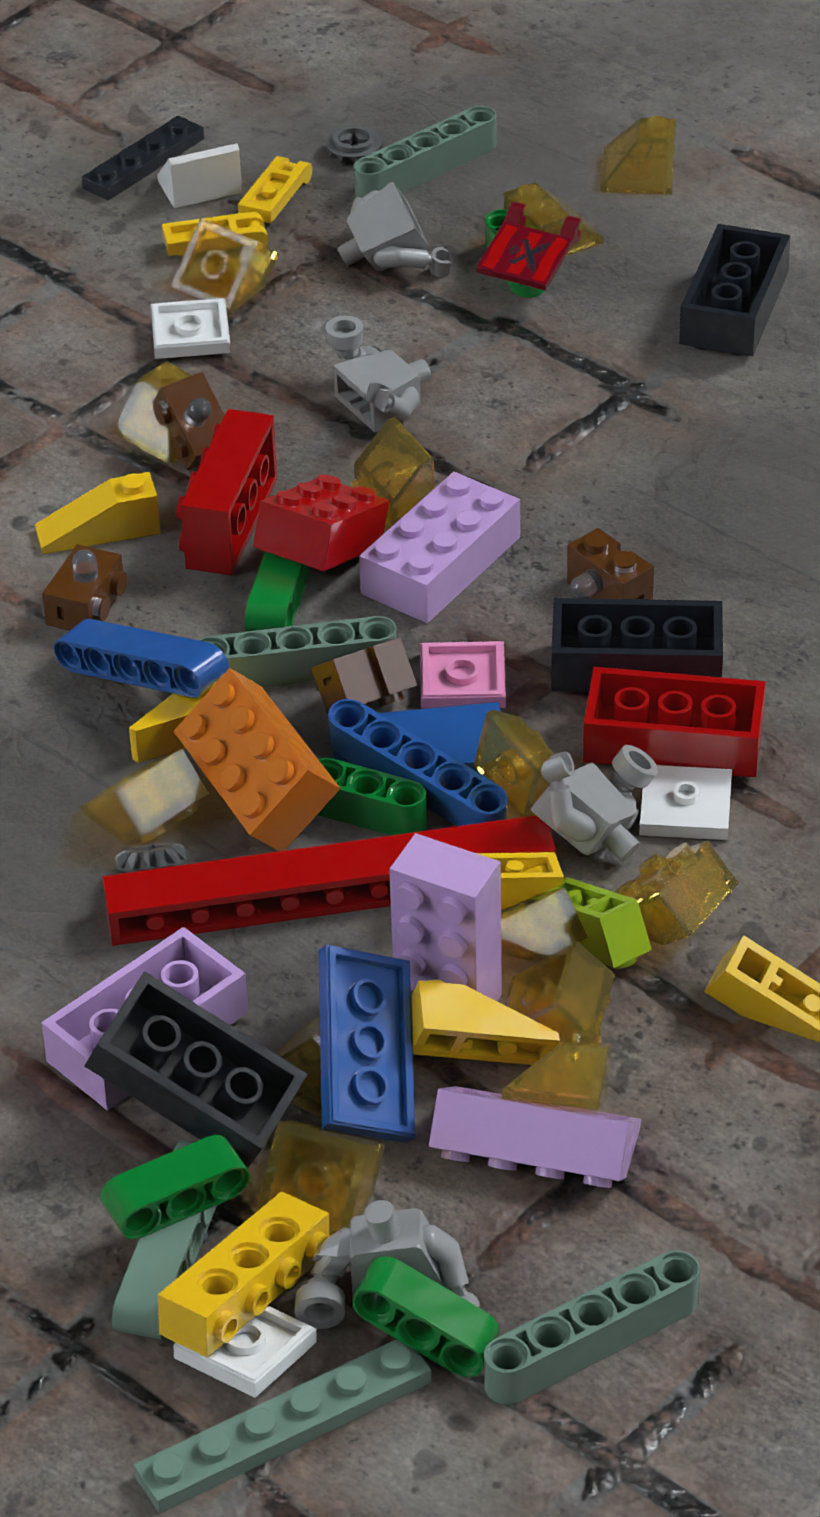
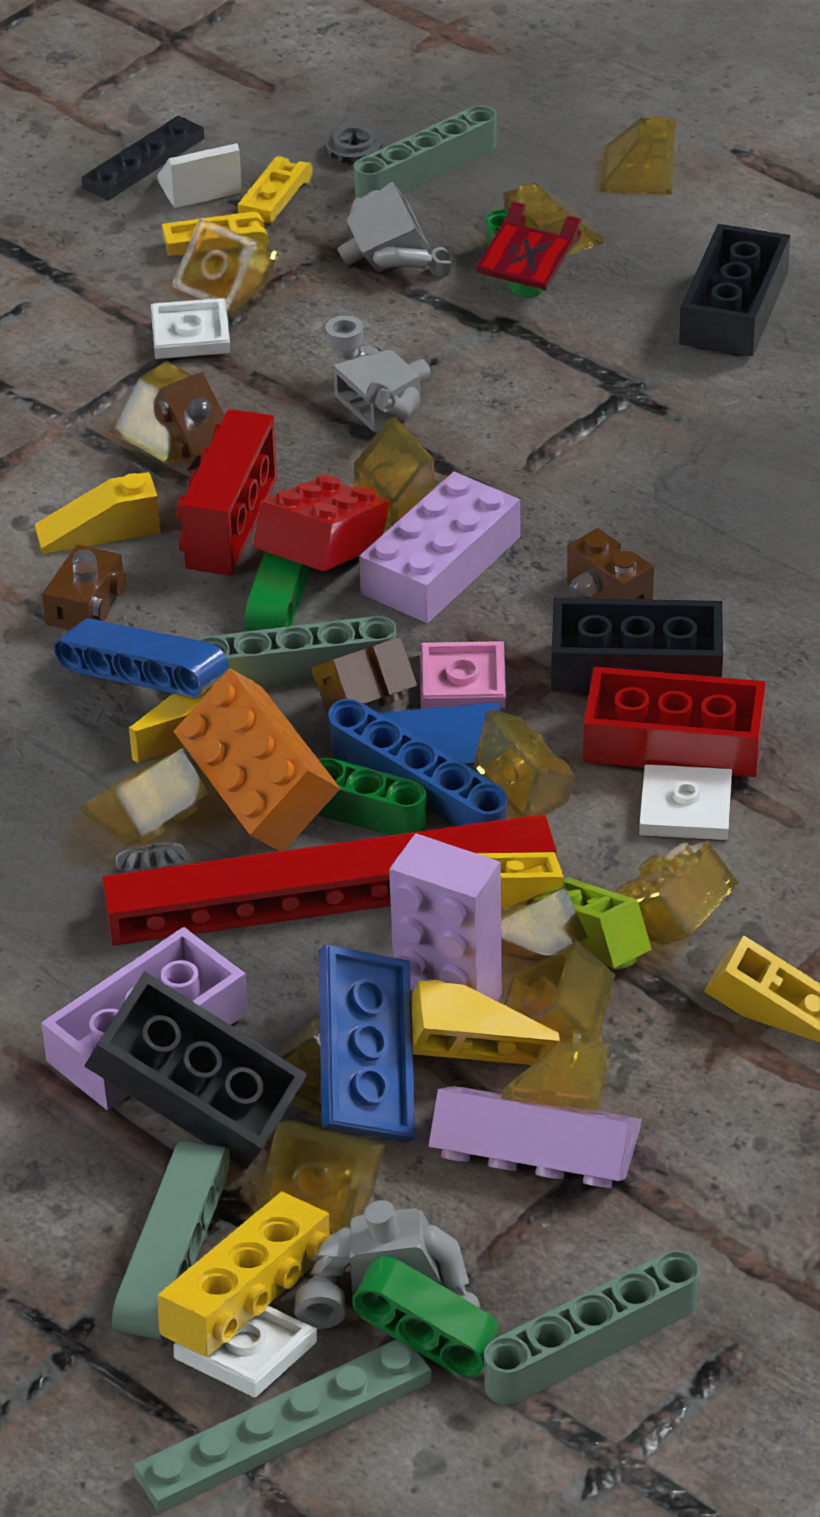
green beam [100,1135,251,1239] -> none
light grey torso [531,745,658,862] -> none

